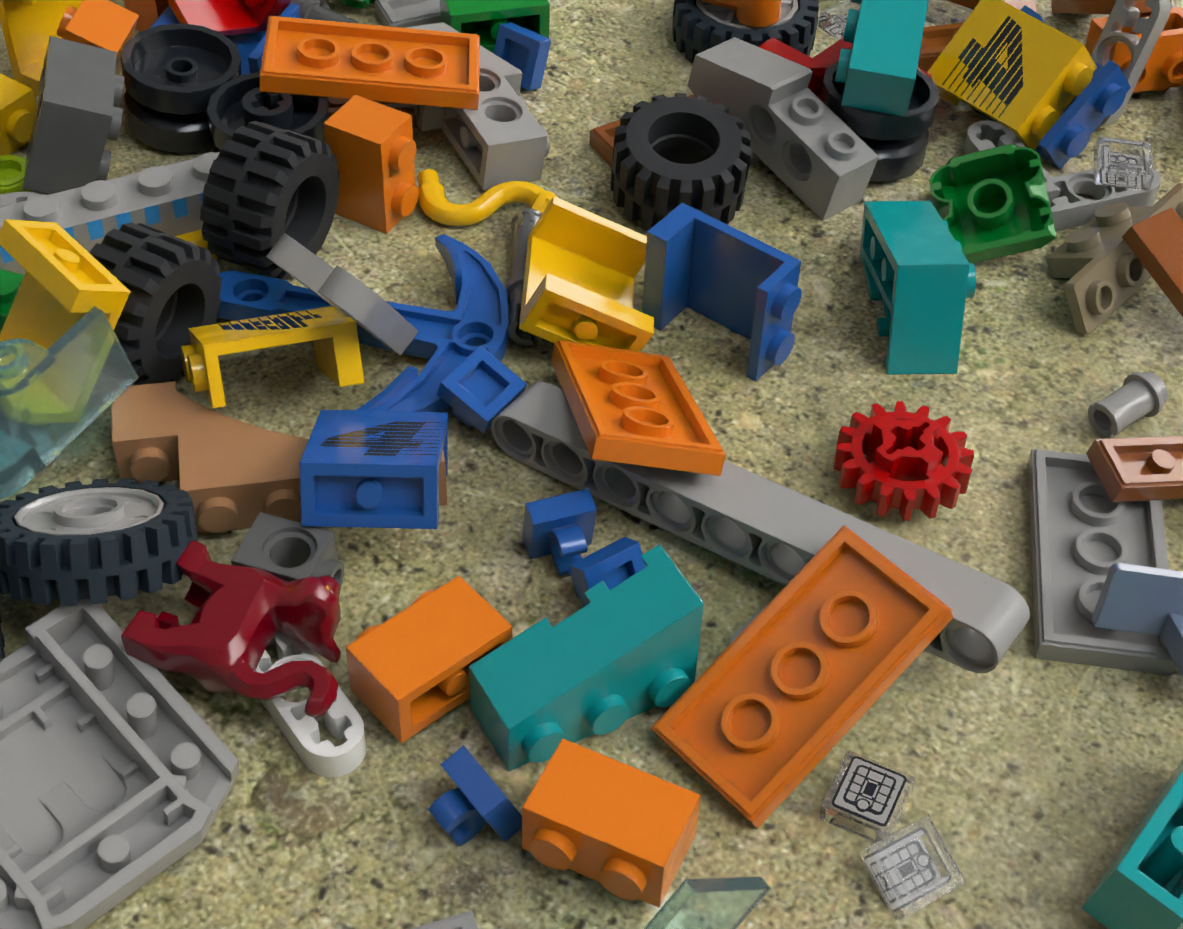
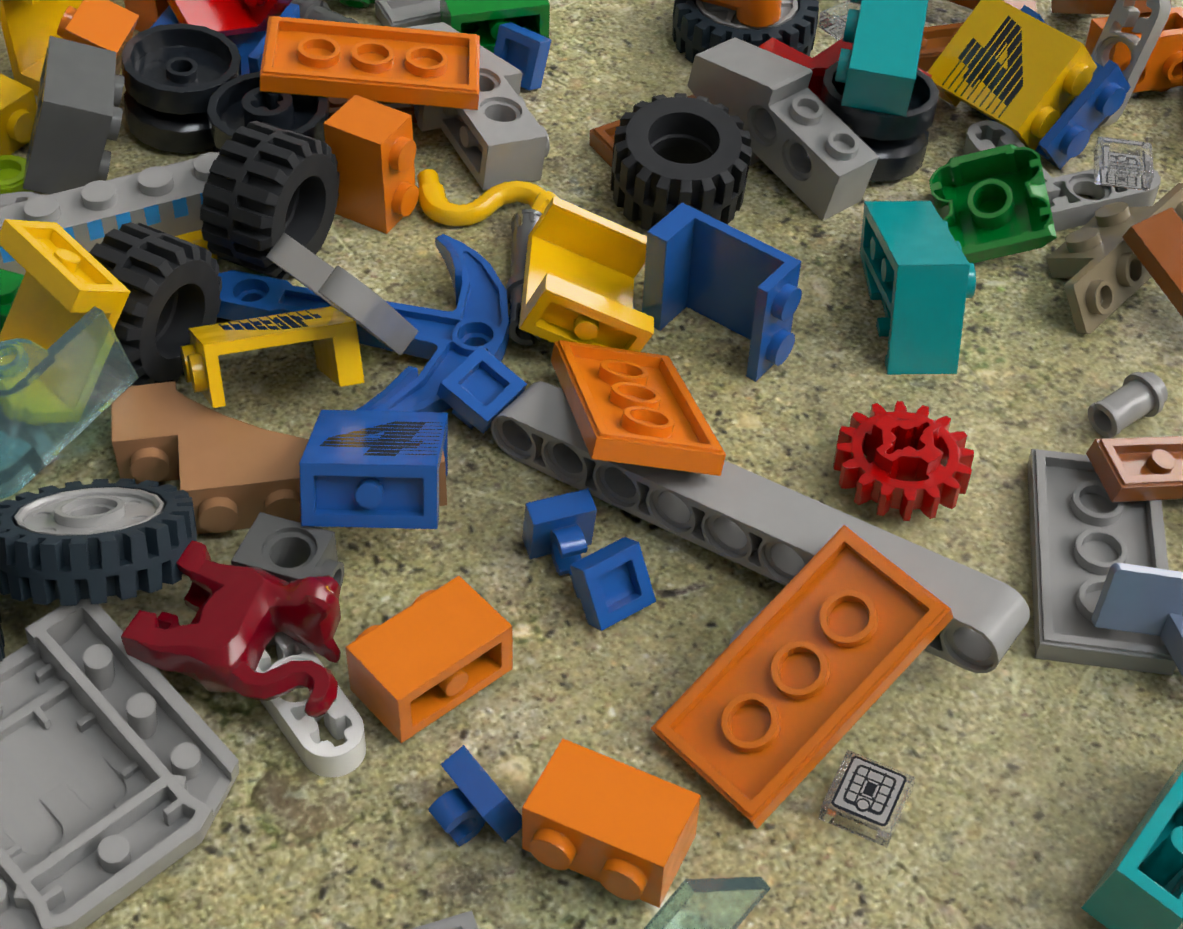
teal wedge [469,544,704,771] -> none
clear tile [858,814,966,921] -> none

